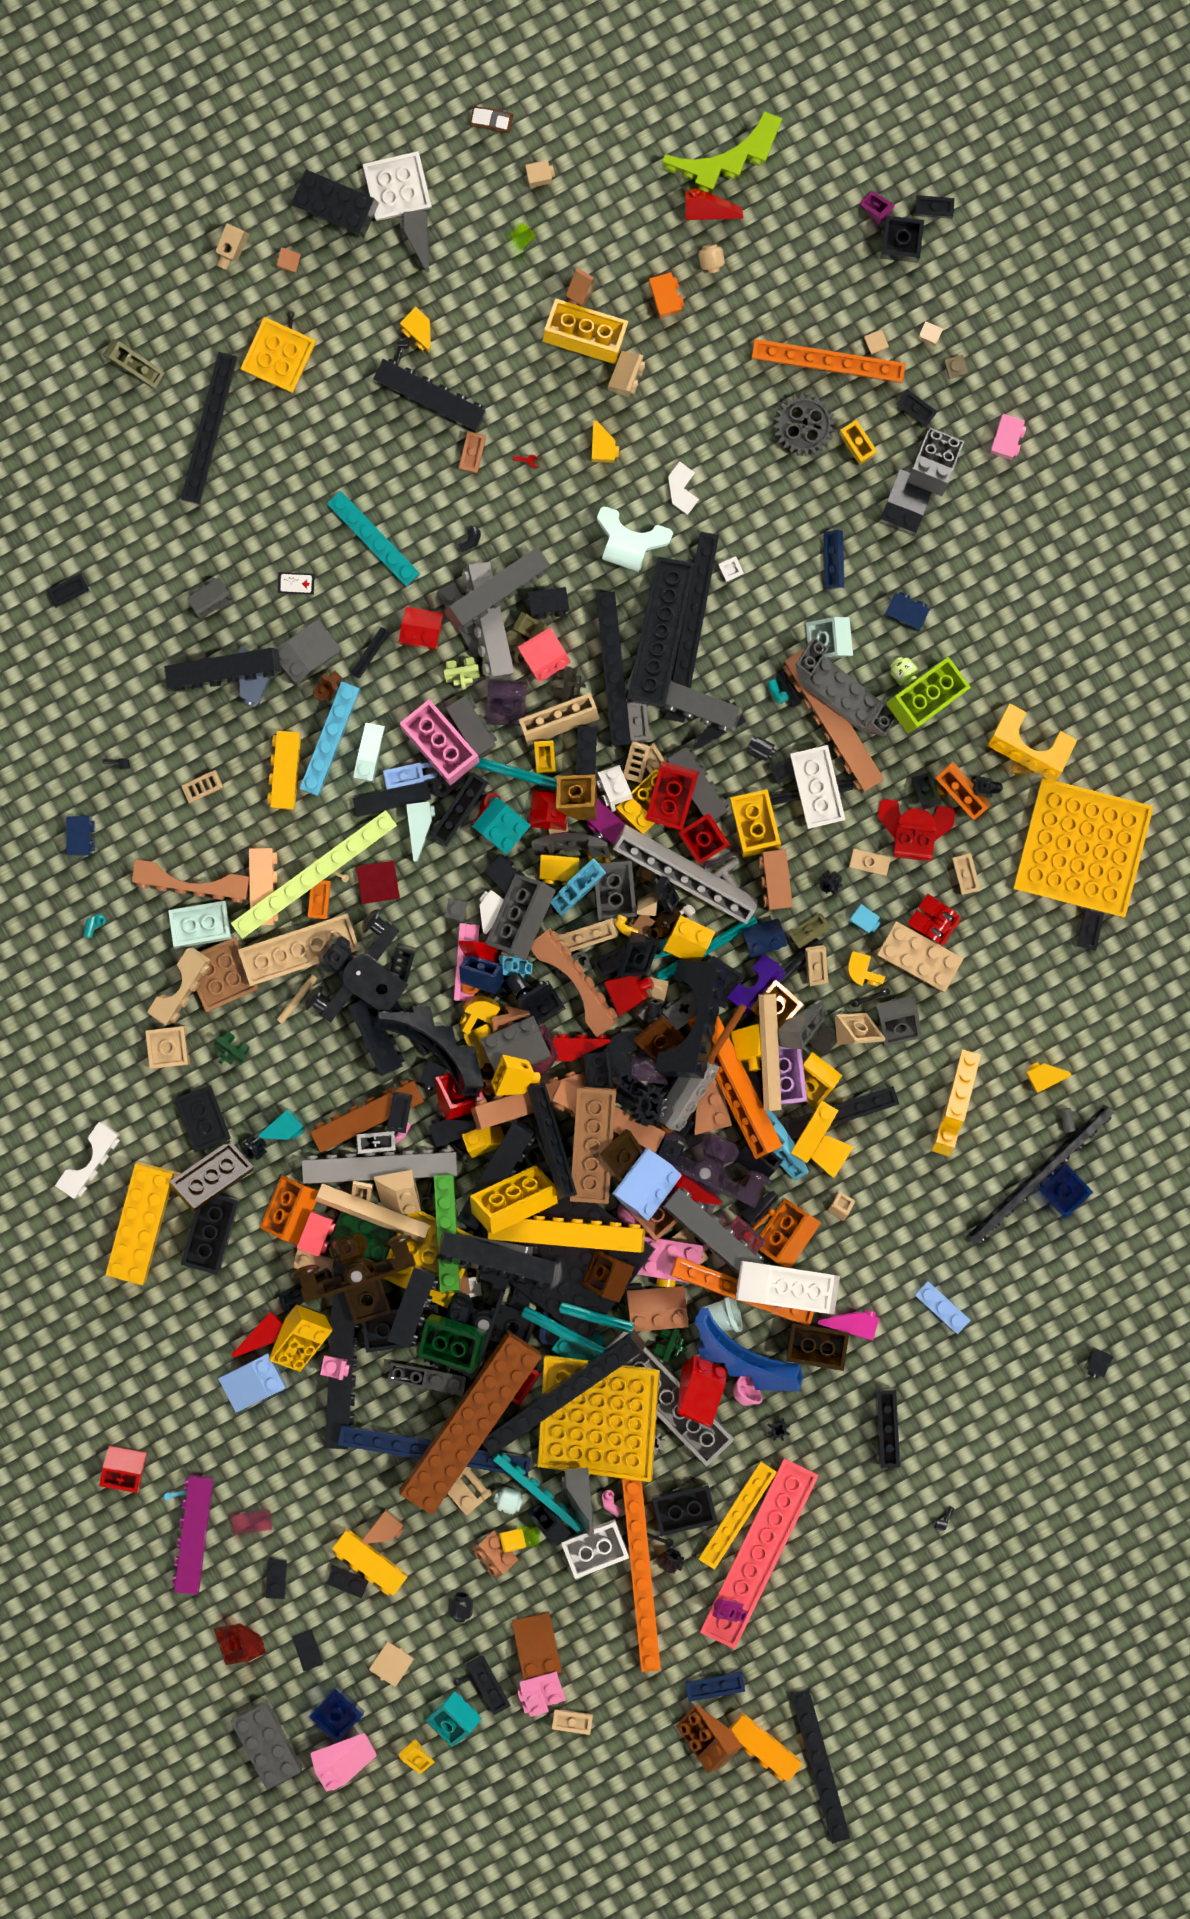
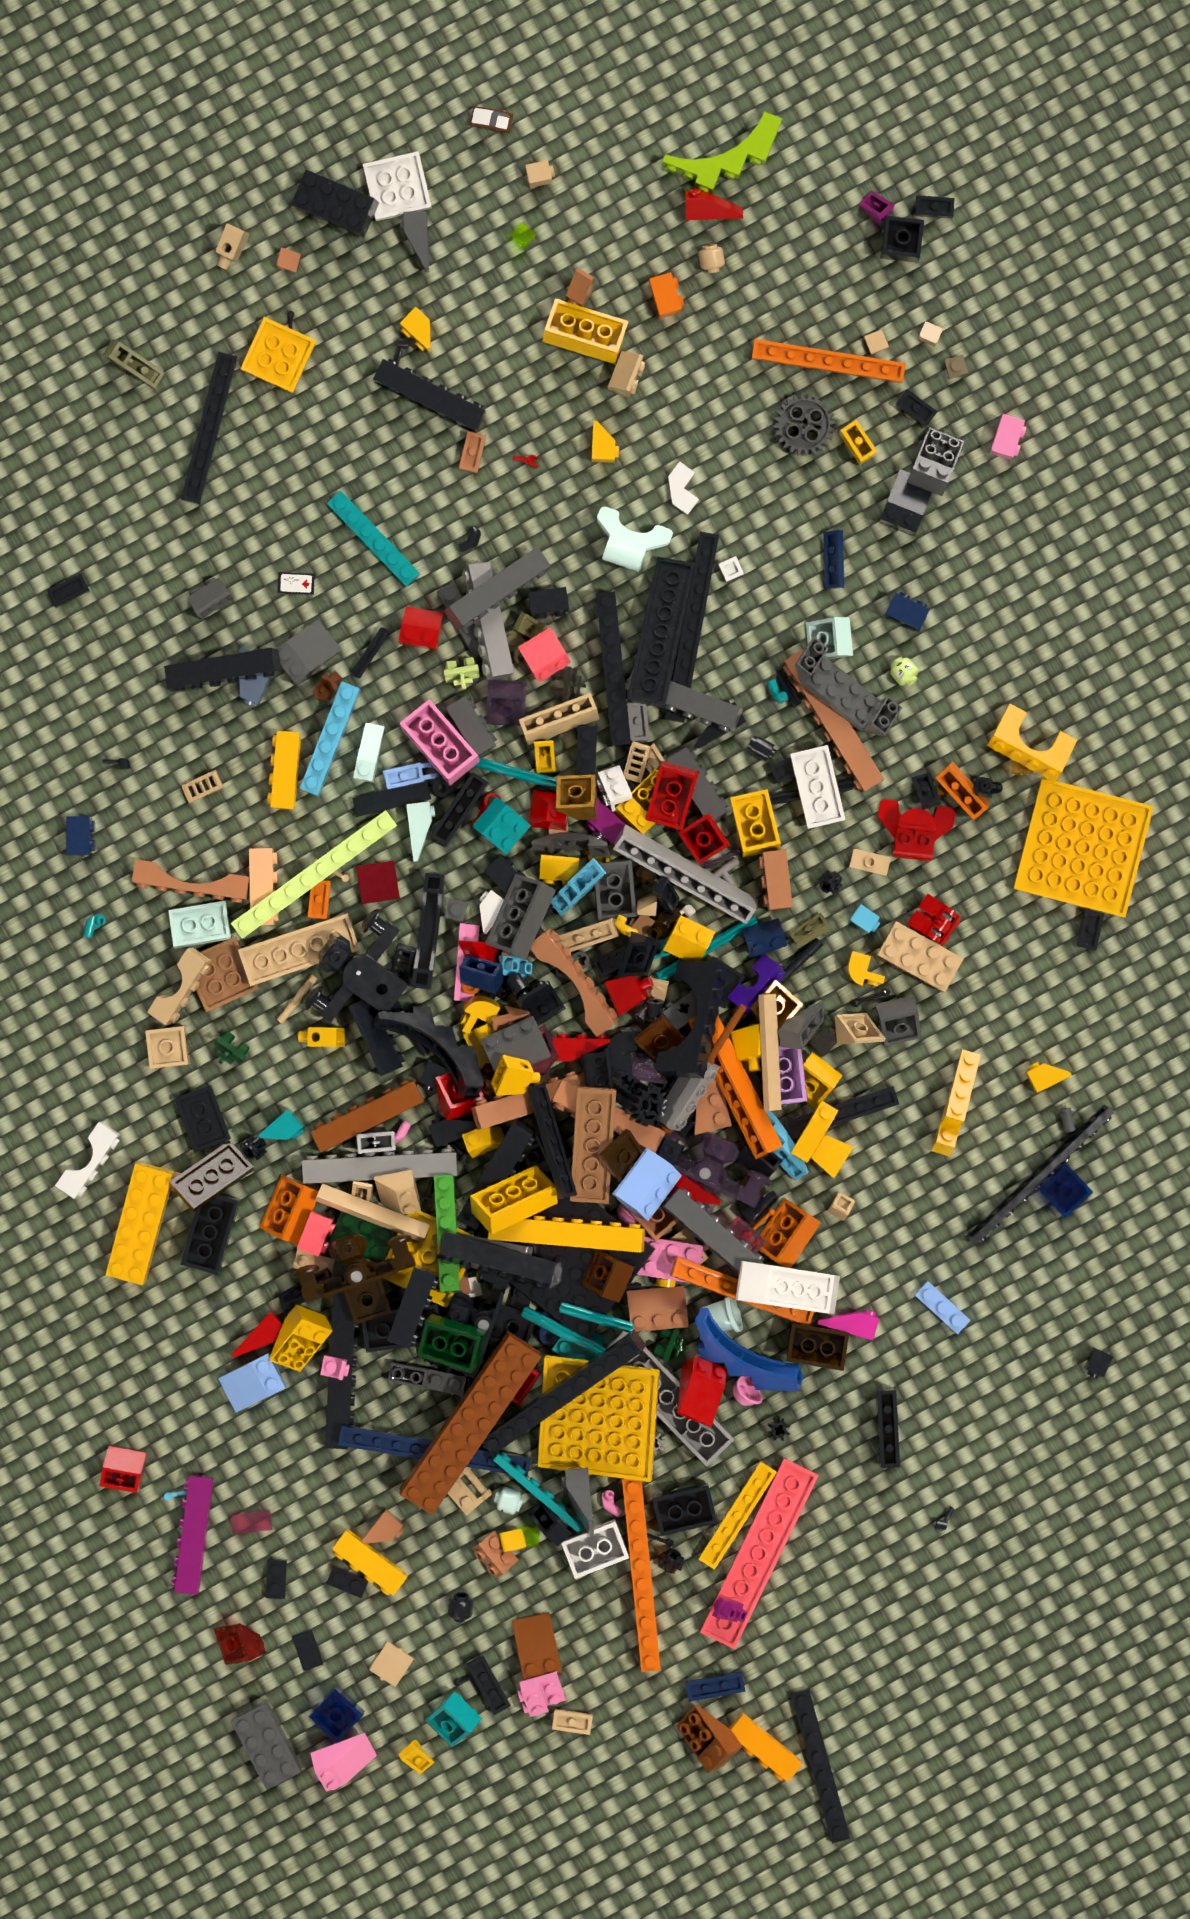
black tile [387,1092,413,1133] -> none
tan plate [805,945,828,986] -> none
lime brick [886,657,971,734] -> none
tan plate [952,853,981,895] -> none
none -> yellow torso [298,1027,345,1047]
none -> black arch [411,873,445,990]

